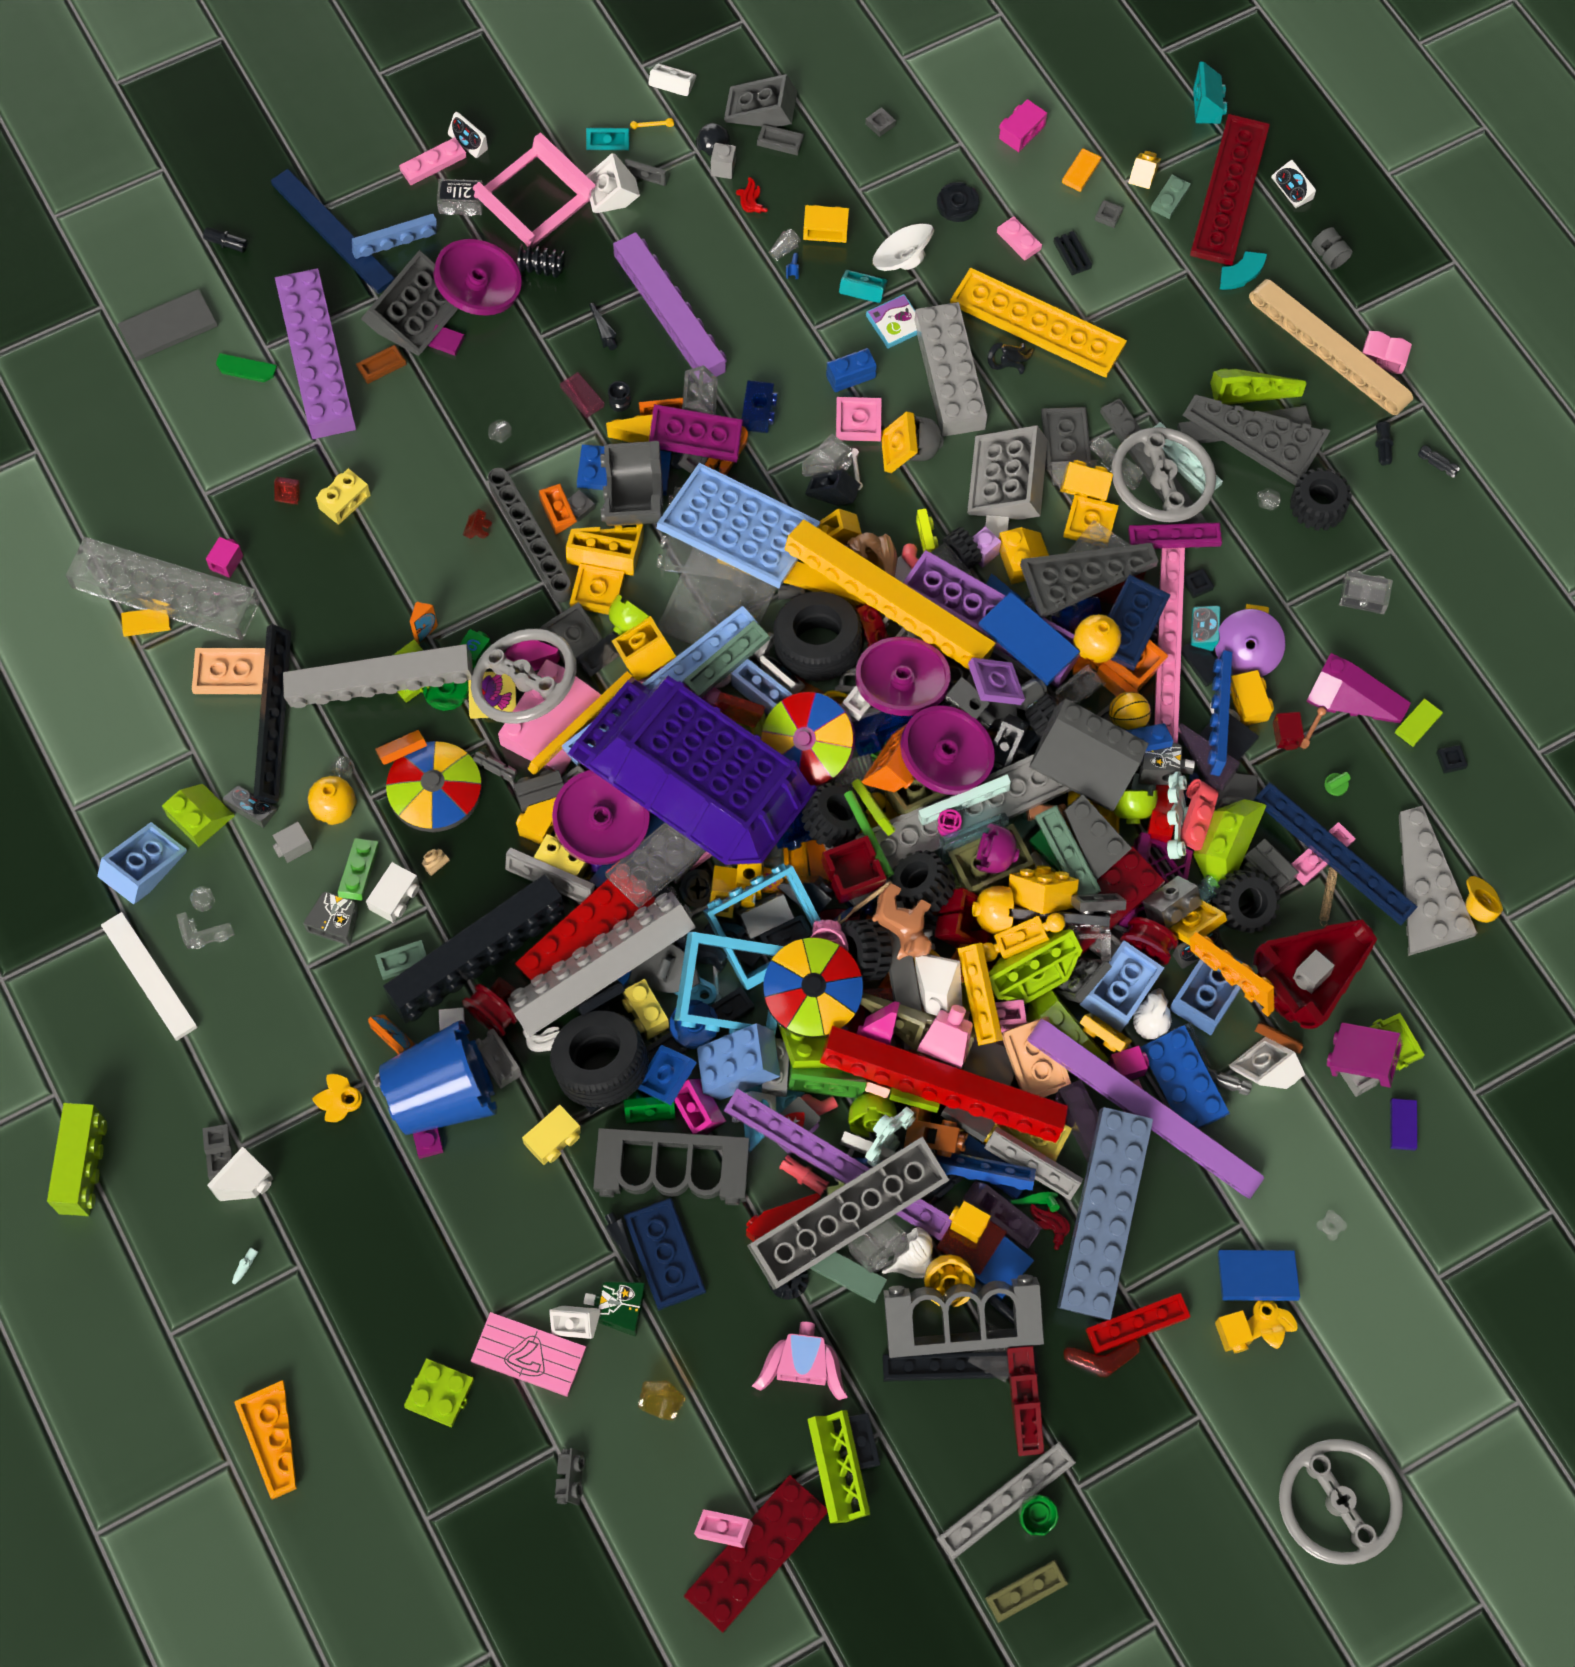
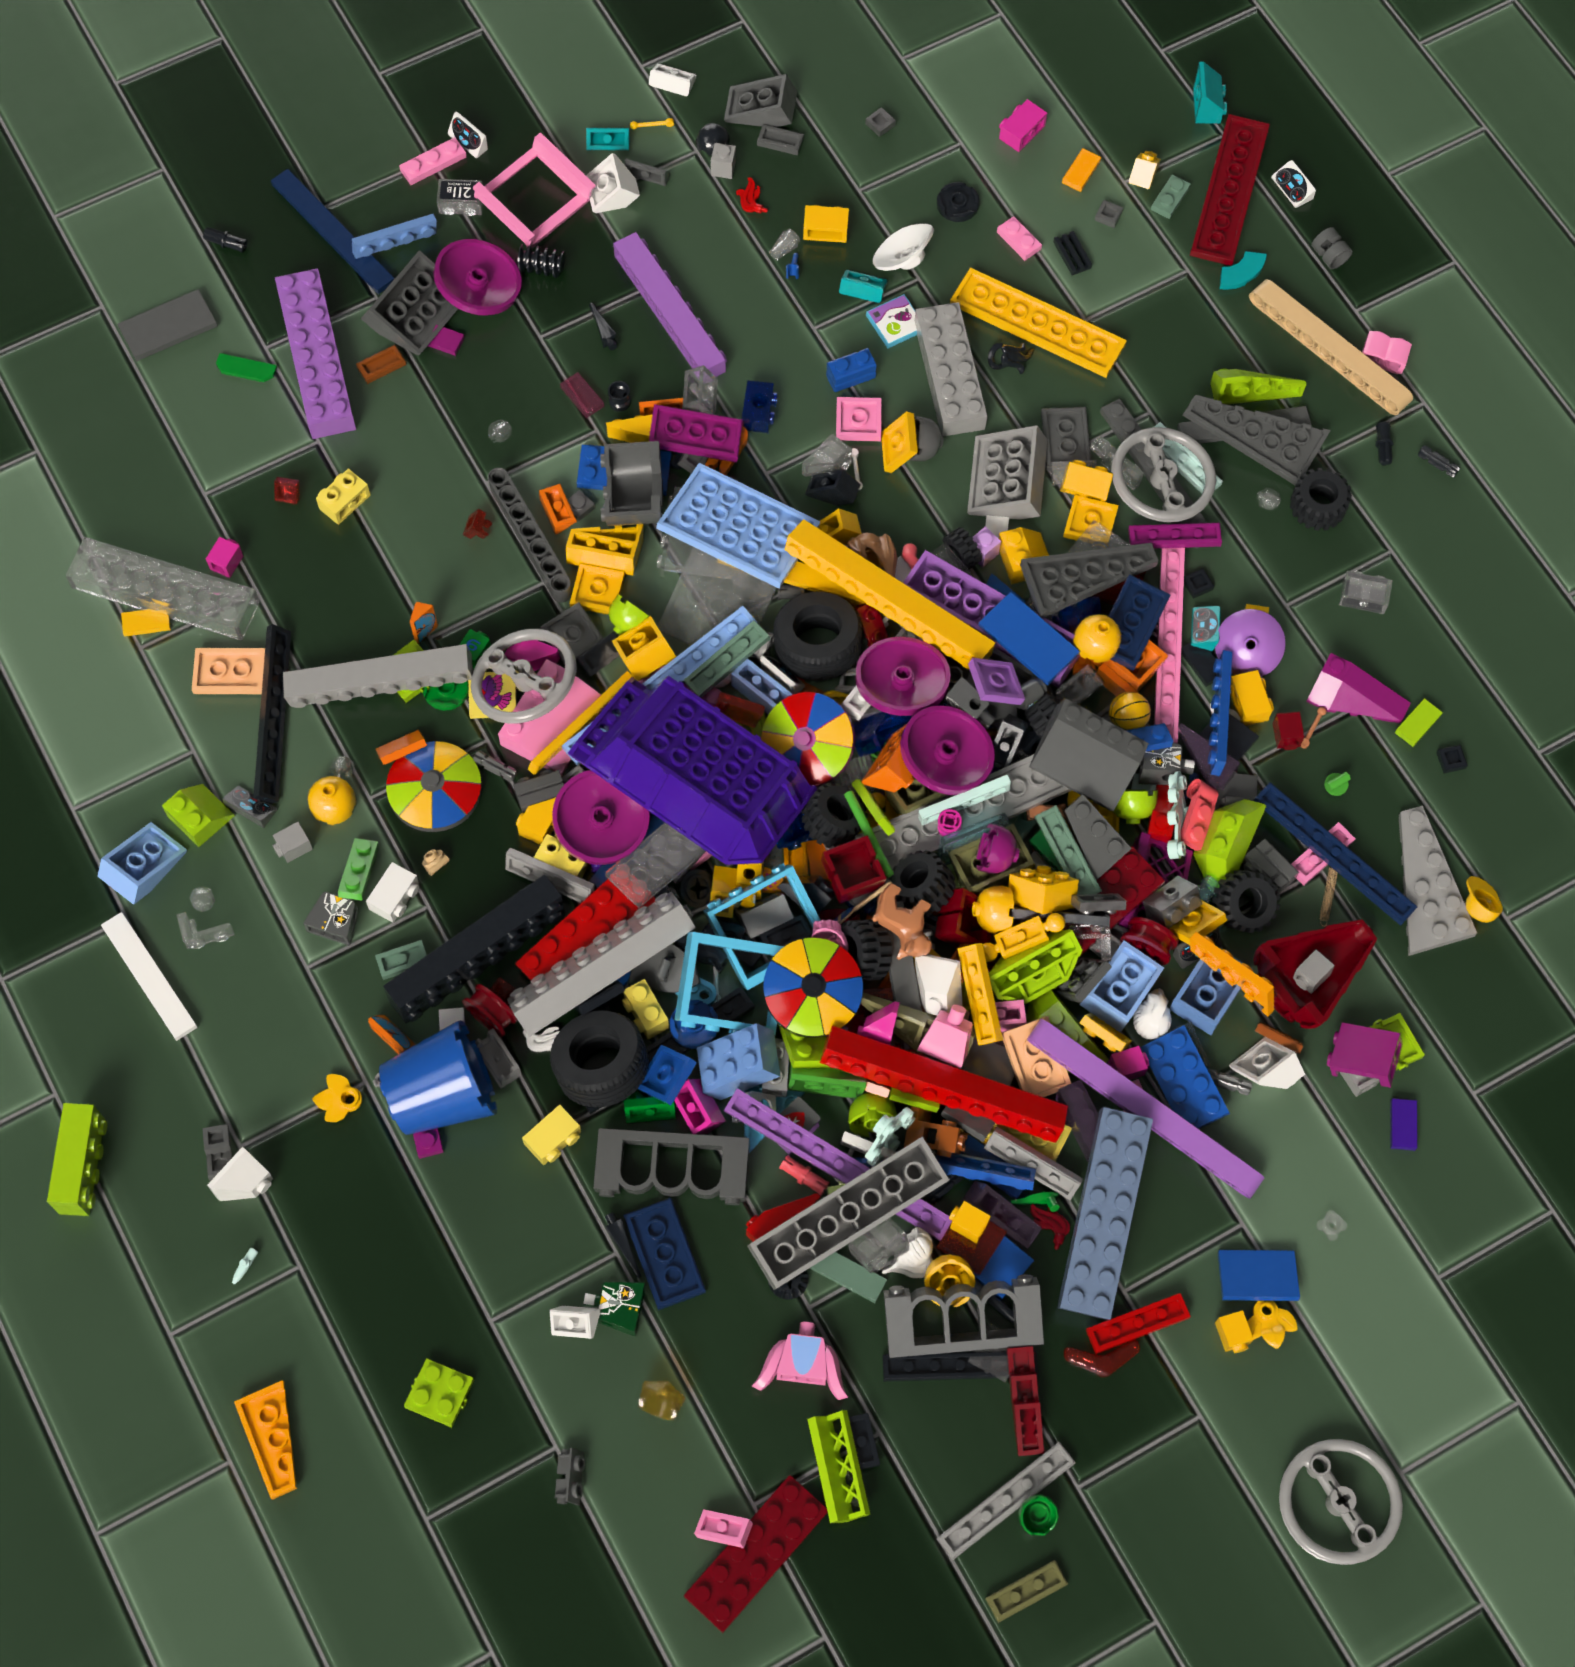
bright pink tile [471,1312,586,1397] -> none
coral arm [801,1094,838,1116] -> none
neon yellow plate [916,509,938,555] -> none

